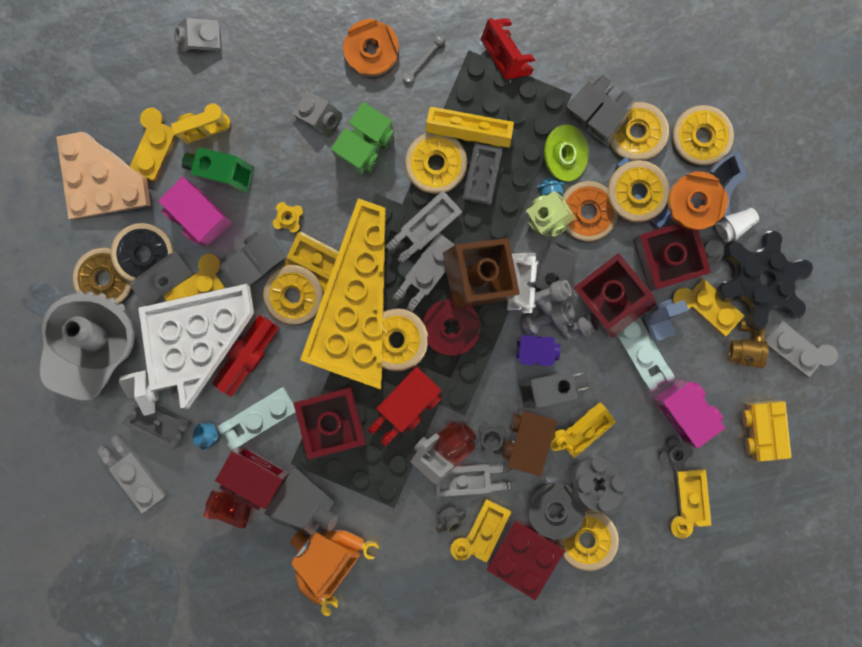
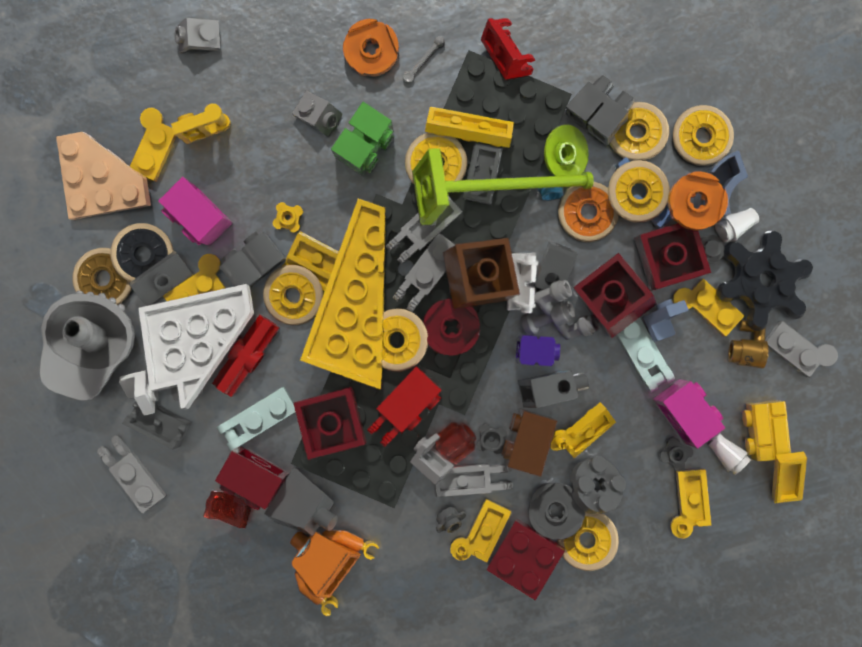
green torso [182,147,254,193] -> none
dark azure plate [193,422,218,450] -> none
yellowish green brick [526,191,576,237] -> none
none -> lime tile [412,148,594,225]
none -> white cone [708,434,751,475]
none -> yellow tile [772,451,807,503]

